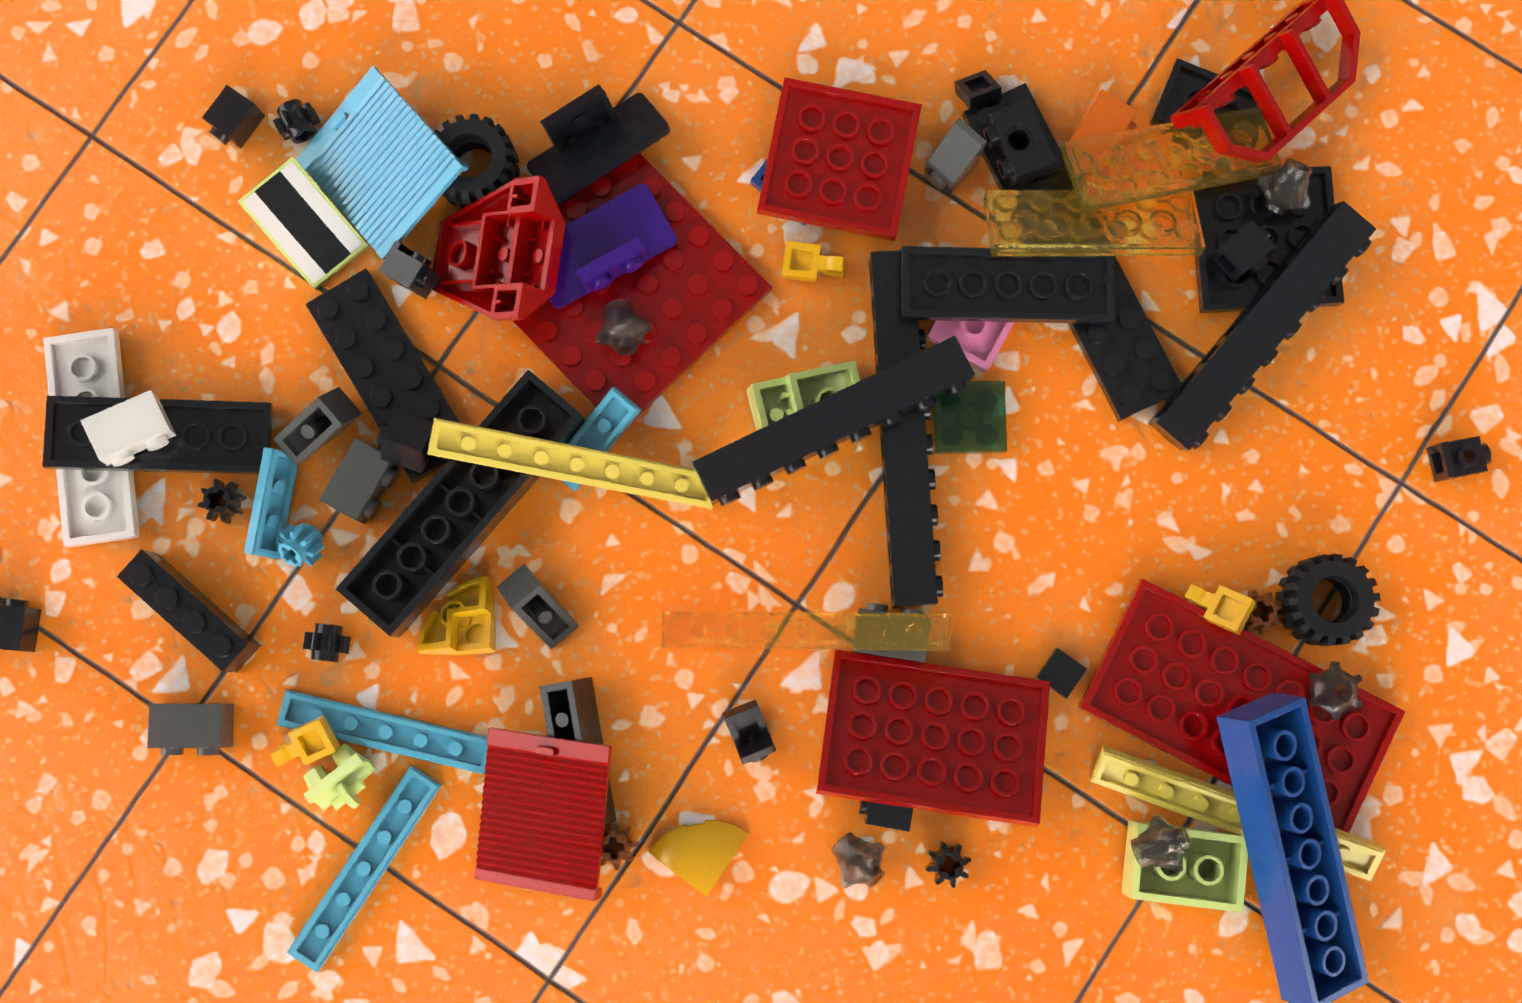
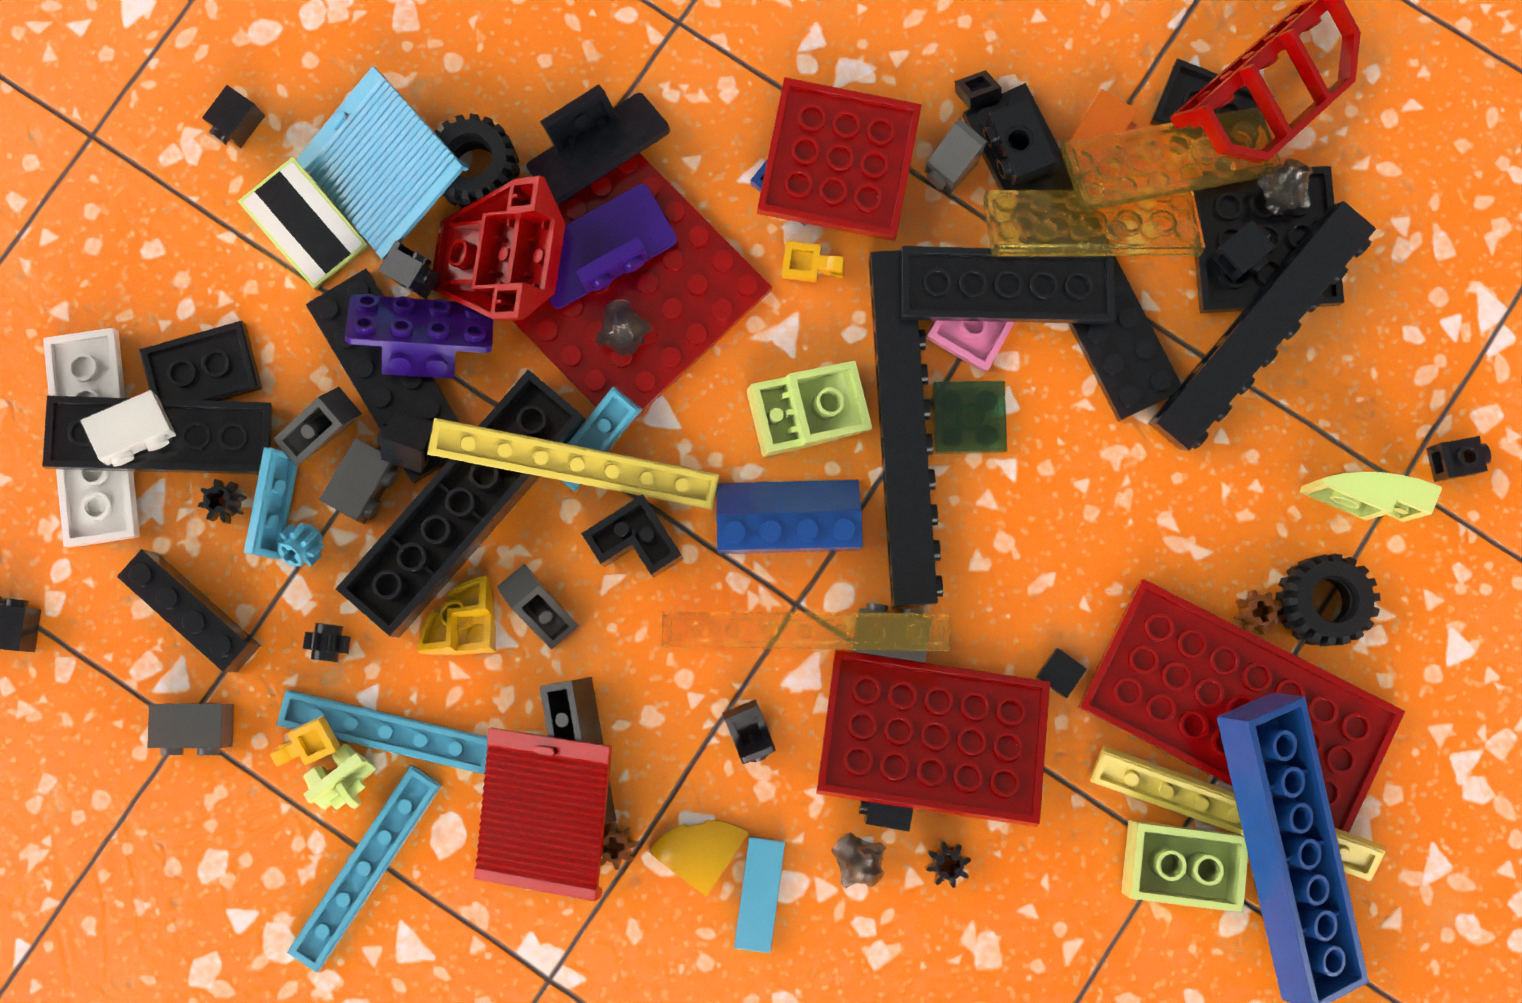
black gear [273,99,321,144] -> none
black brick [692,336,975,507] -> none
clear smoke rock [1131,814,1192,873] -> none
yellow plate [1185,584,1256,635] -> none
clear smoke rock [1307,661,1363,720] -> none
none -> black tile [139,320,262,401]
none -> dark purple bracket [345,294,493,379]
none -> black brick [581,494,684,578]
none -> blue slope [716,480,863,554]
none -> medium azure tile [734,836,785,953]
none -> yellowish green slope [1299,472,1443,522]

